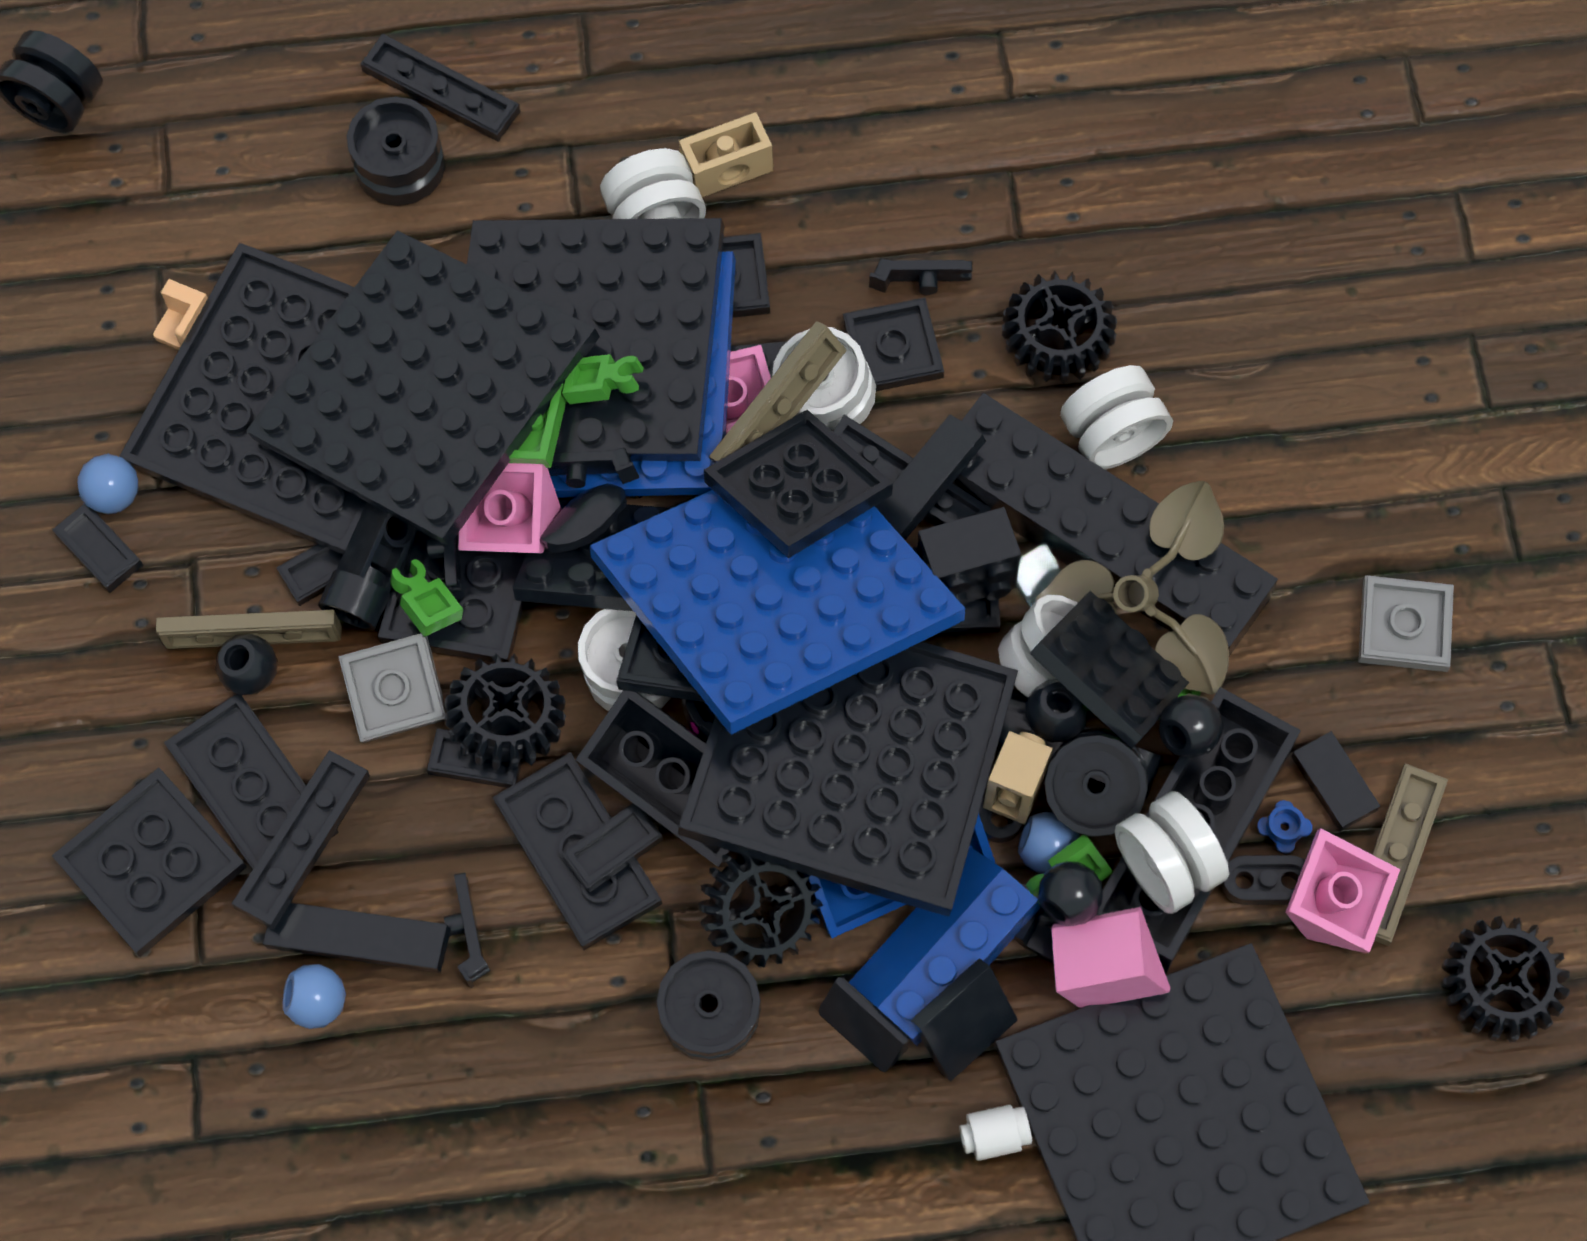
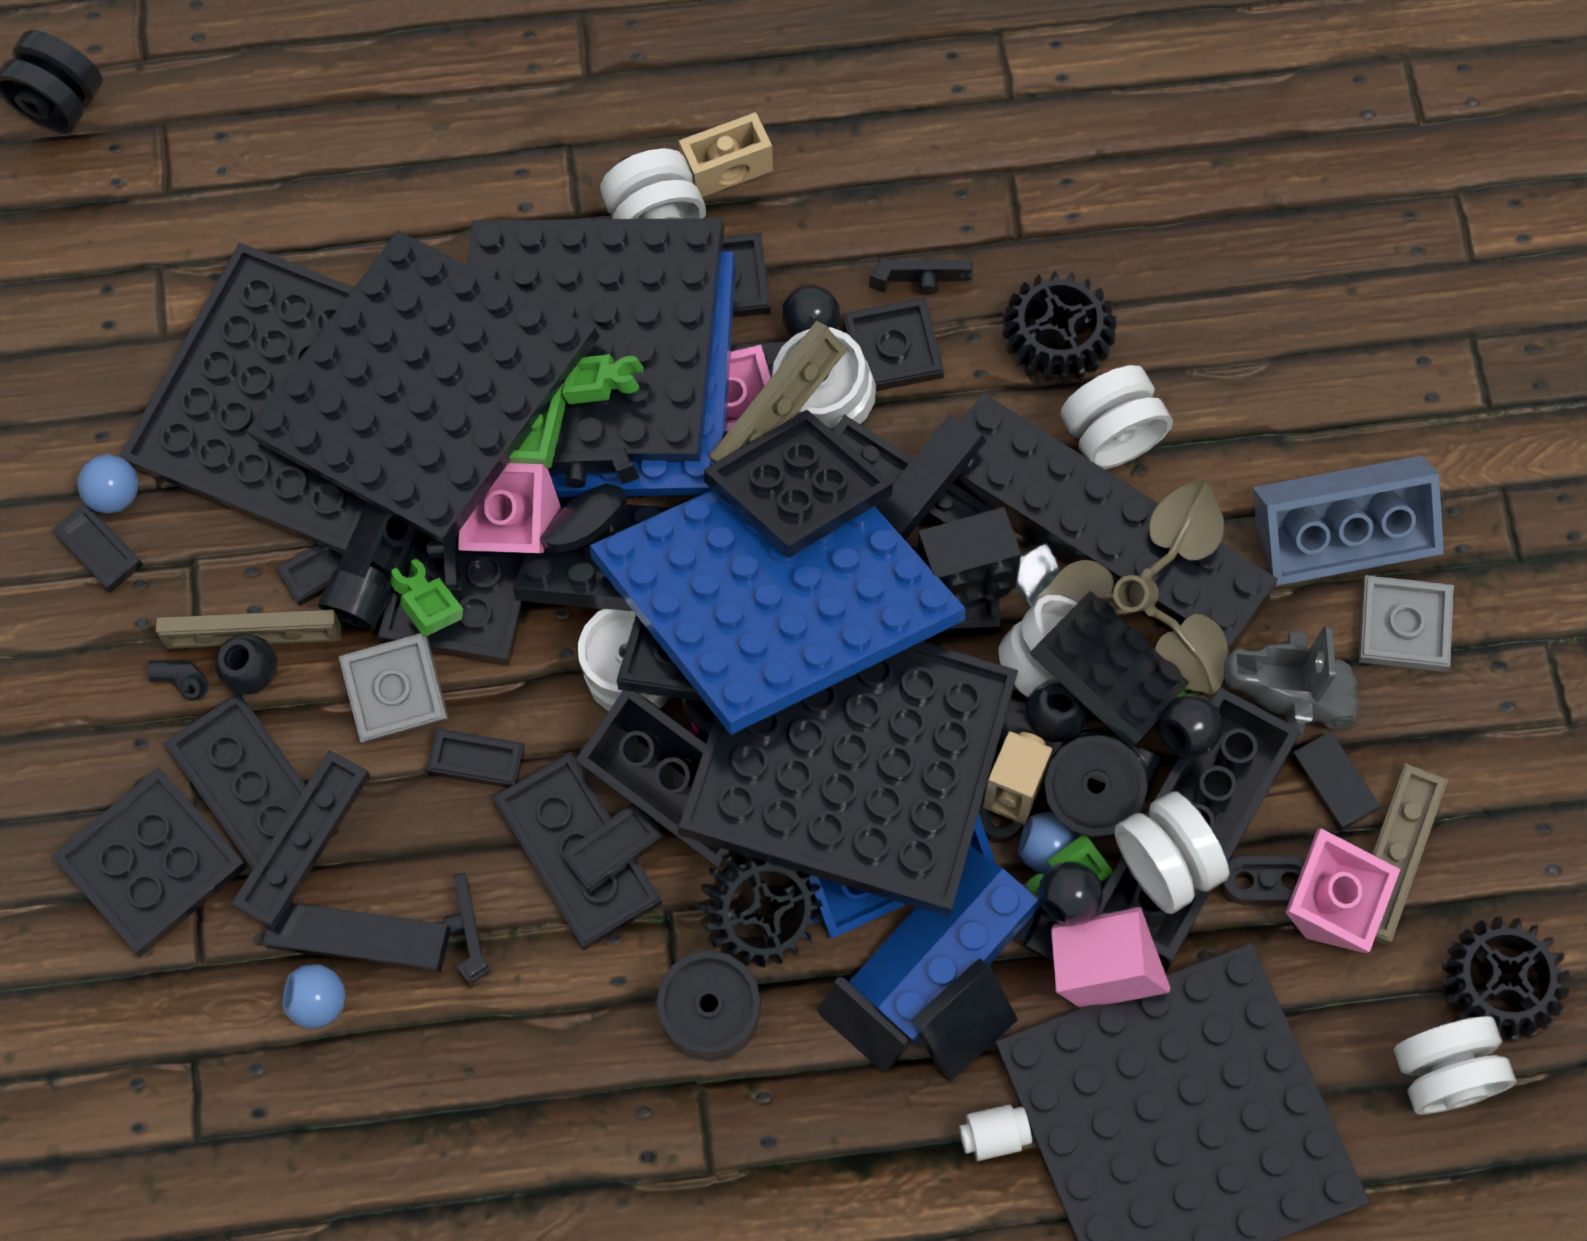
light nougat panel [153,279,208,350] -> none
black wheel [346,96,446,206] -> none
black tile [360,34,521,142] -> none
black gear [445,653,566,771] -> none
blue plate [1257,800,1312,854] -> none
none -> black arm [148,660,208,701]
none -> black piece [782,284,840,337]
none -> dark grey piece [1224,626,1360,733]
none -> sand blue slope [1253,455,1444,586]
none -> white wheel [1393,1017,1517,1115]

